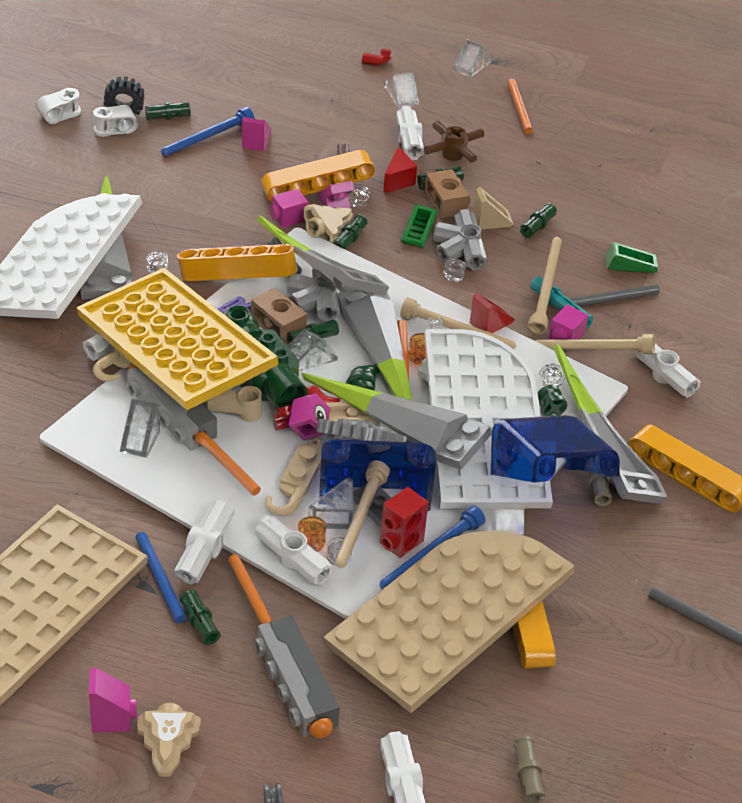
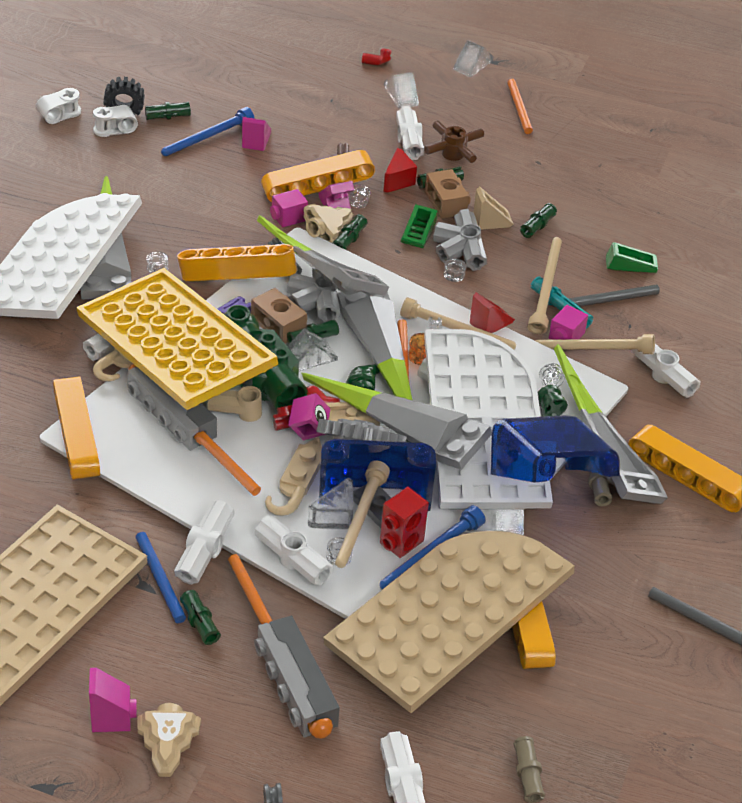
clear slope [119,398,160,458] -> none
clear orange wheel [298,516,327,552] -> none
none -> light orange beam [53,376,100,480]

